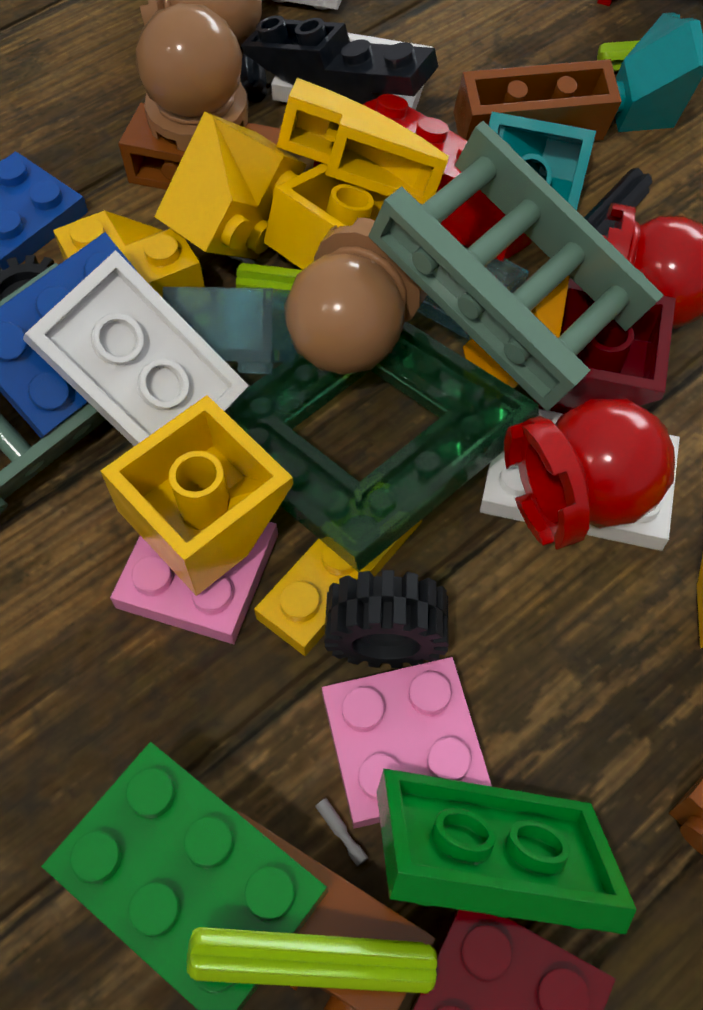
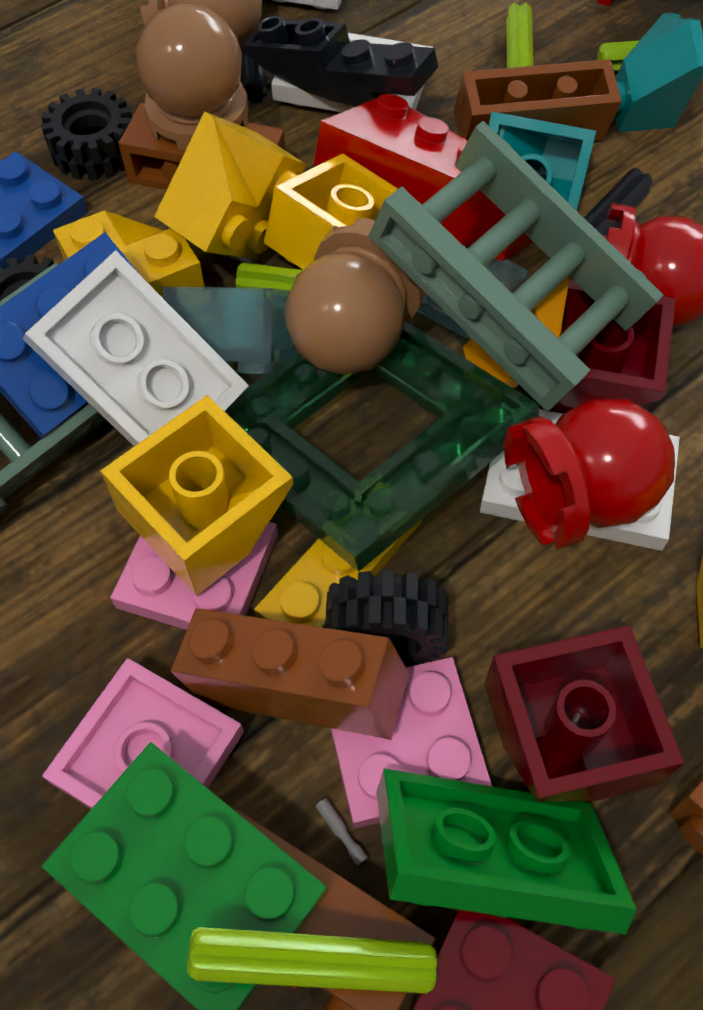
yellow slope [277,78,449,204] -> none
none -> black tyre [41,88,132,181]
none -> bright pink plate [42,658,244,809]
none -> dark orange brick [171,608,409,740]
none -> dark red slope [484,625,684,802]
none -> lime axle [506,2,534,68]

